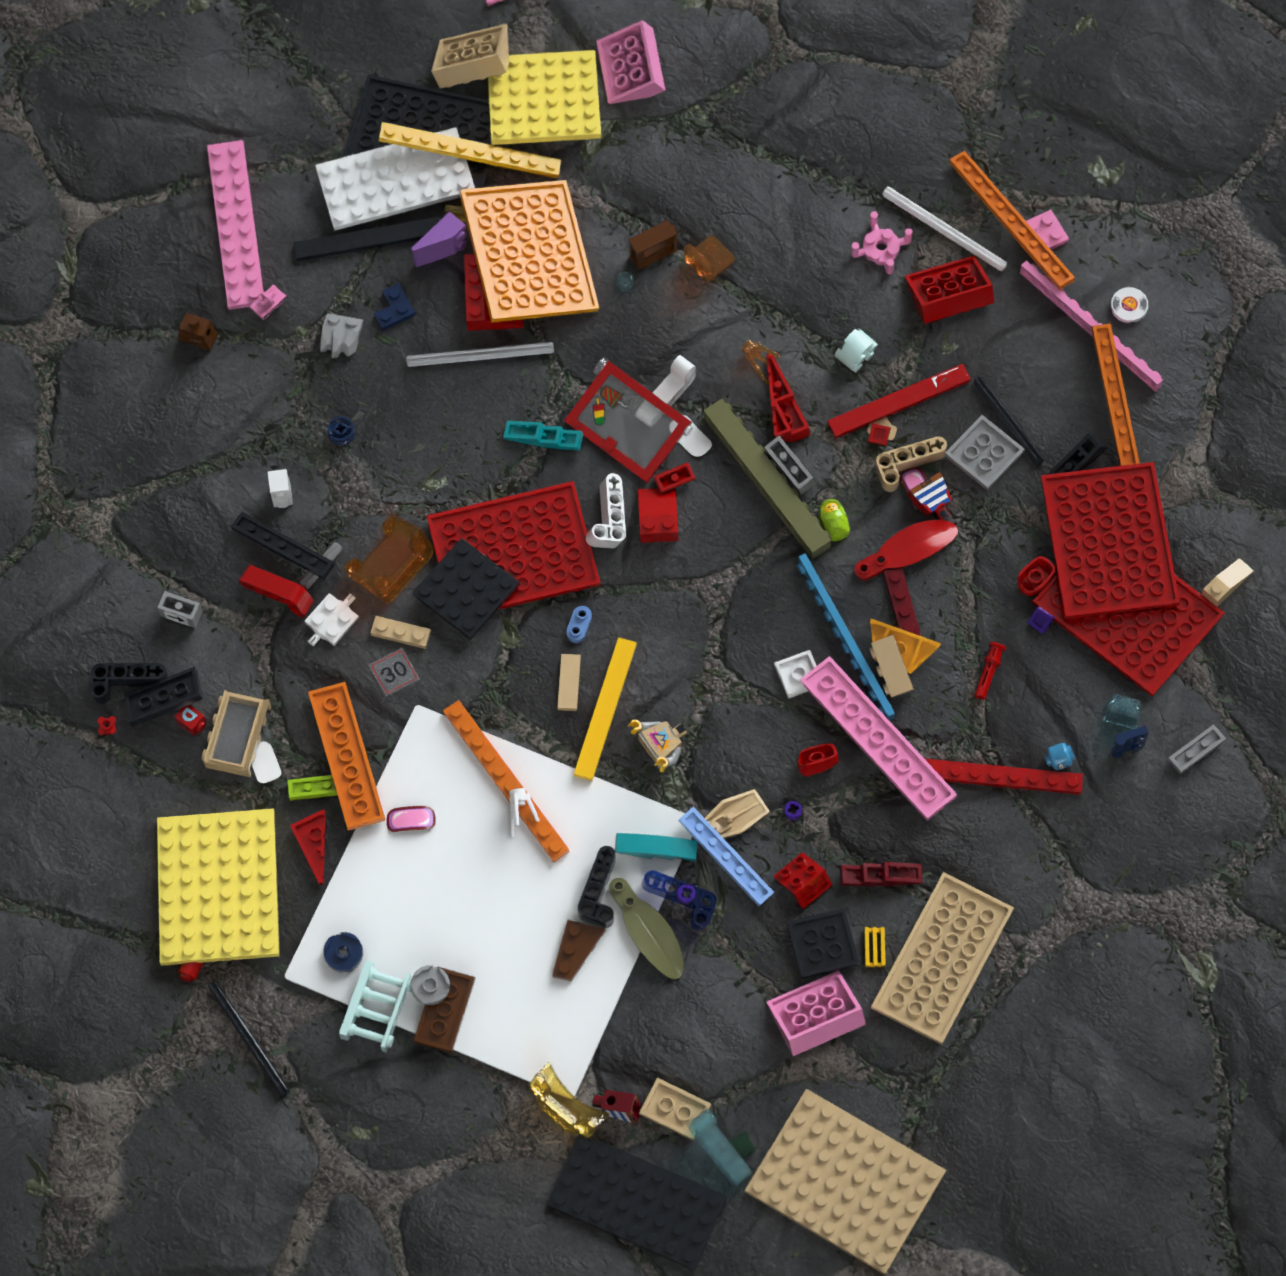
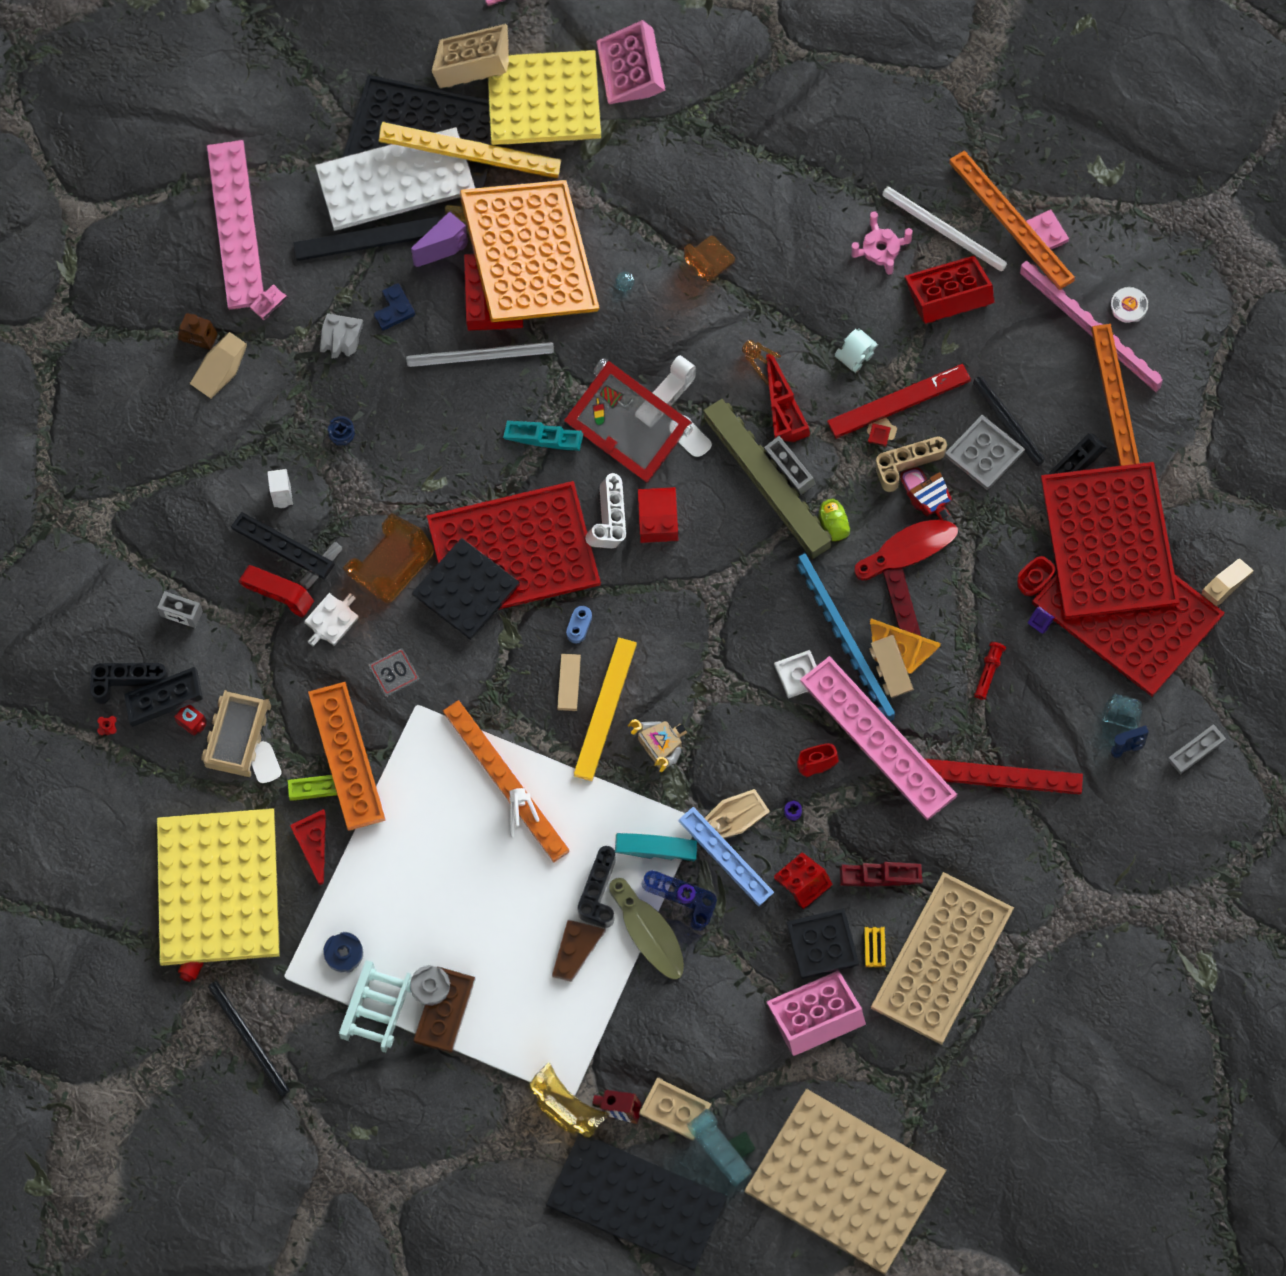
tan plate [371,616,431,649] -> none
sticker [386,806,436,832] -> none
reddish brown window [629,220,678,270] -> none
red slope [653,462,696,494] -> none
dark azure head [1045,743,1075,771] -> none
none -> tan piece [190,332,247,399]

